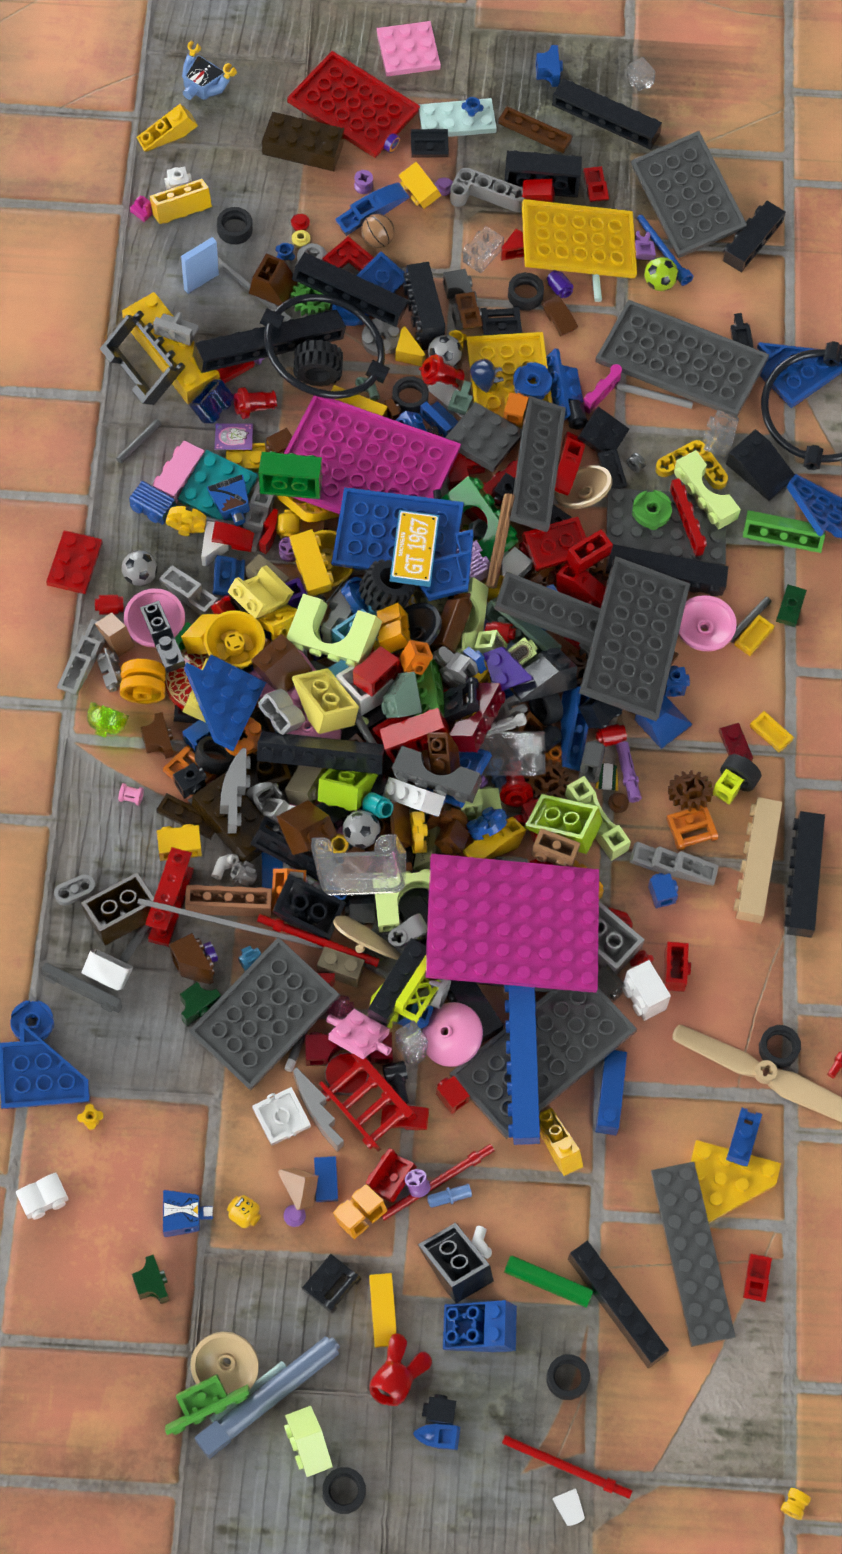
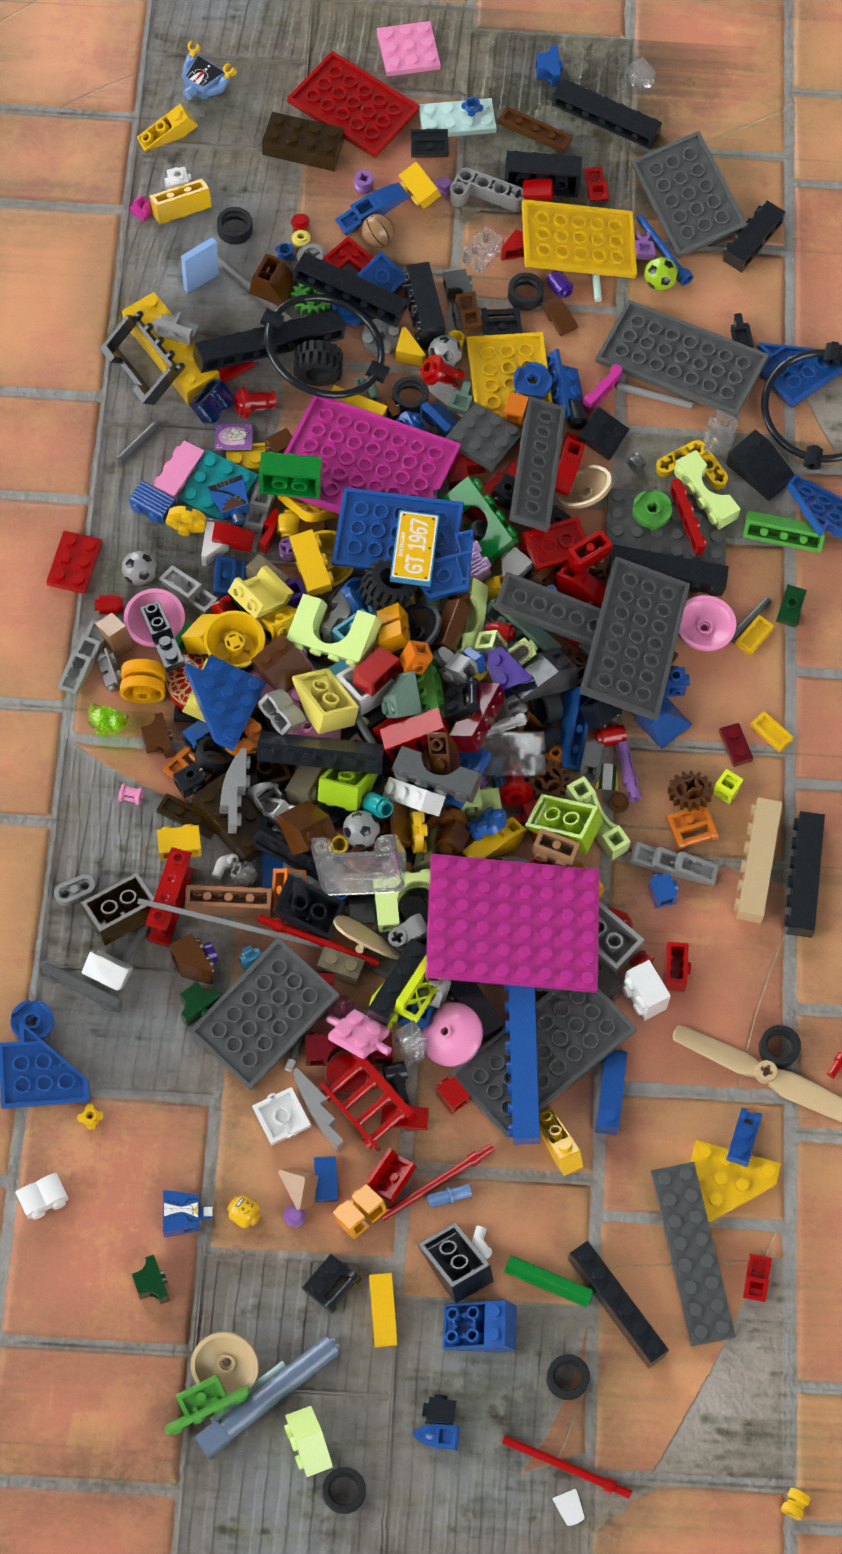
red piece [369,1333,432,1406] -> none
dark purple tile [384,133,400,153] -> none
medium lavender wheel [405,1169,431,1198] -> none
dark blue piece [470,359,504,393] -> none
medium nougat axle [486,493,515,589] -> none
black plate [597,448,627,489] -> none
black tyre [720,754,762,792] -> none

